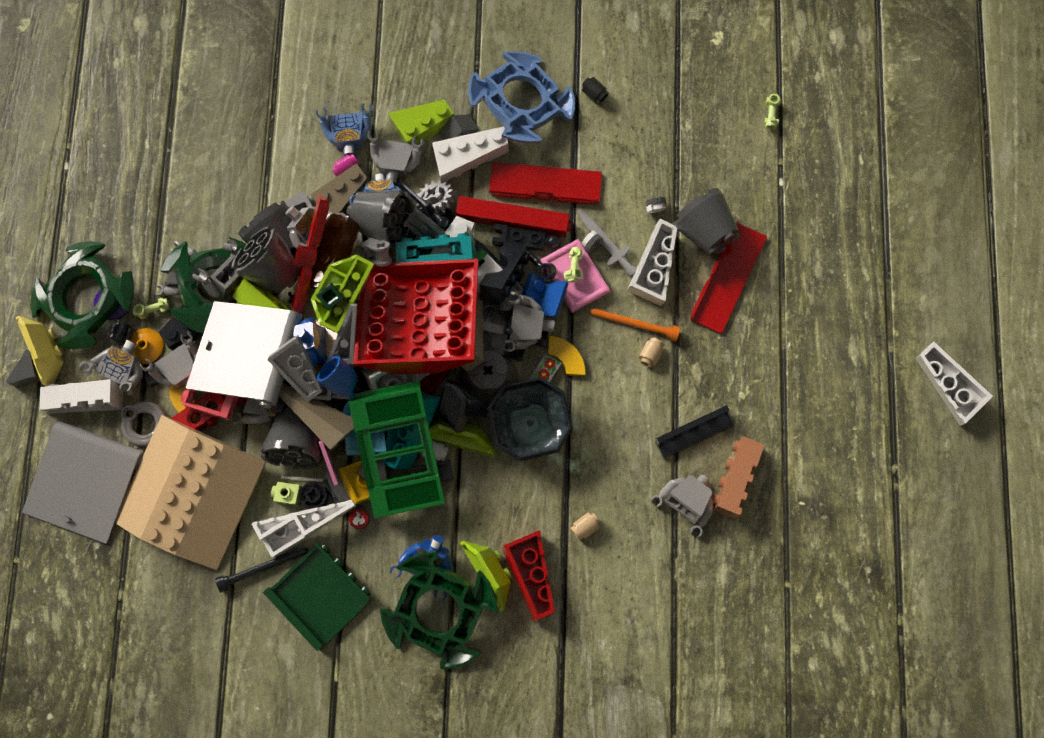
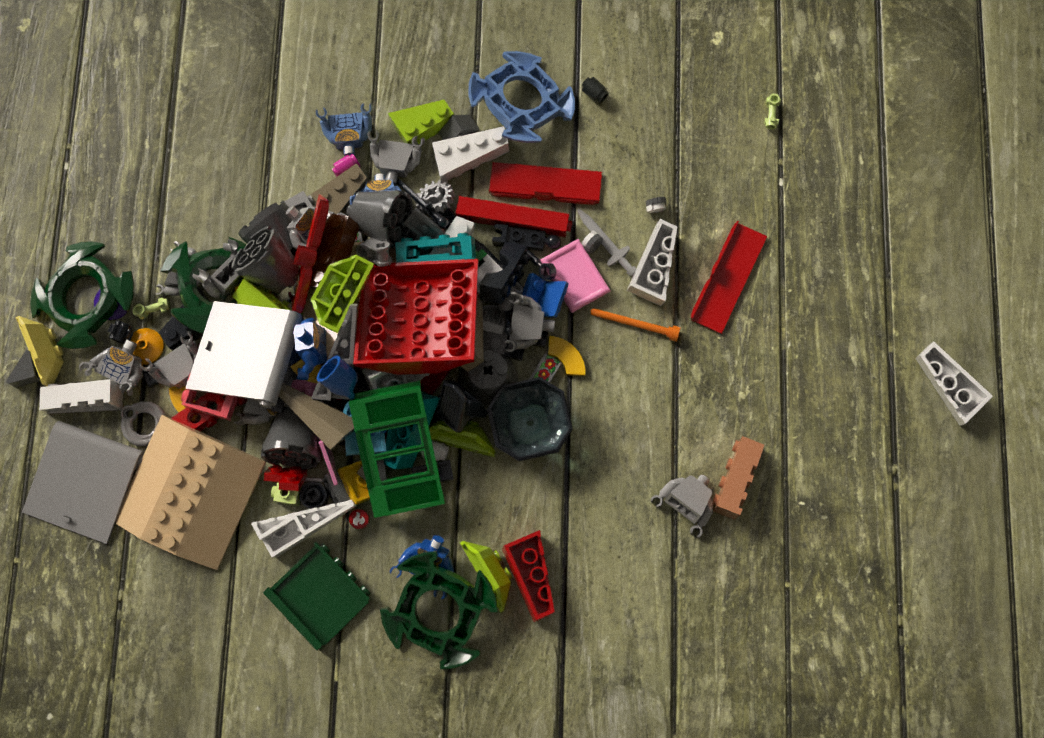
black piece [215,547,308,593] -> none
light grey wing [267,334,323,402] -> none
dark green slope [316,282,344,311] -> none
yellowish green bar [564,247,583,283] -> none
tan brick [570,512,600,541] -> none
tan brick [639,338,664,367] -> none
black fence [655,405,734,459] -> none
dark grey cone [673,188,740,255] -> none
none -> red plate [264,465,307,491]

